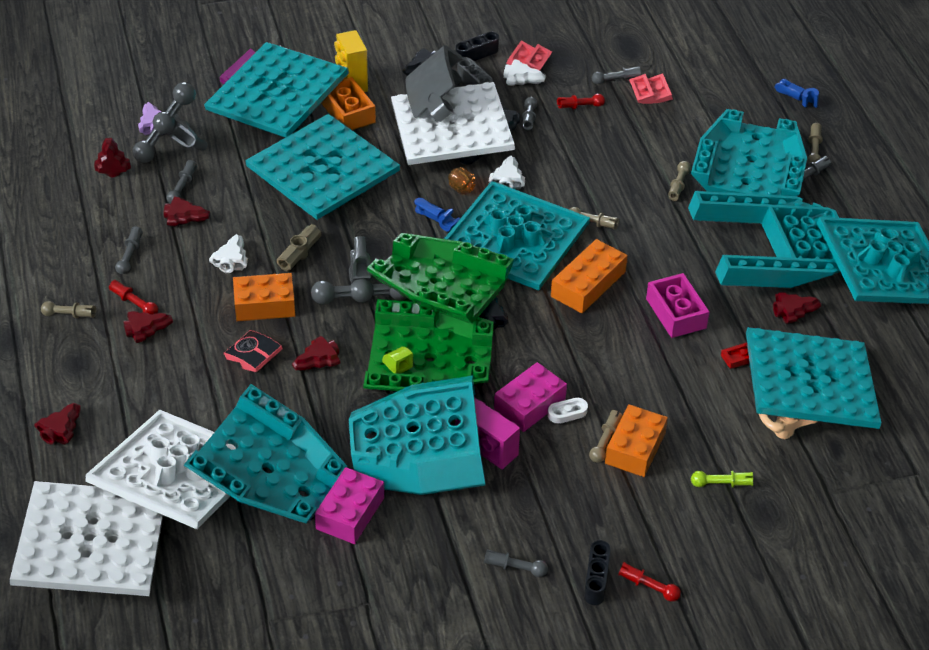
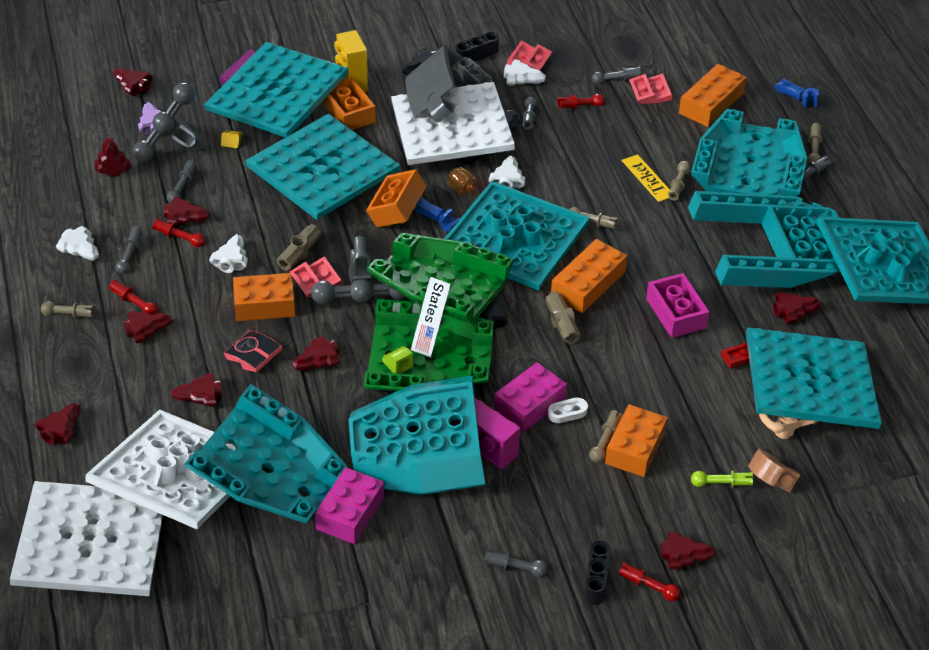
none -> white rock [56,226,99,261]
none -> dark red rock [113,68,153,97]
none -> red pin [152,219,205,247]
none -> dark red rock [171,373,222,406]
none -> yellow slope [221,130,243,148]
none -> coral slope [289,257,343,298]
none -> orange brick [366,169,427,227]
none -> white sticker [411,277,450,357]
none -> dark tan piece [545,291,580,345]
none -> yellow sticker [621,155,670,202]
none -> dark red rock [661,531,715,569]
none -> orange brick [679,64,747,127]
none -> nougat brick [748,448,800,493]

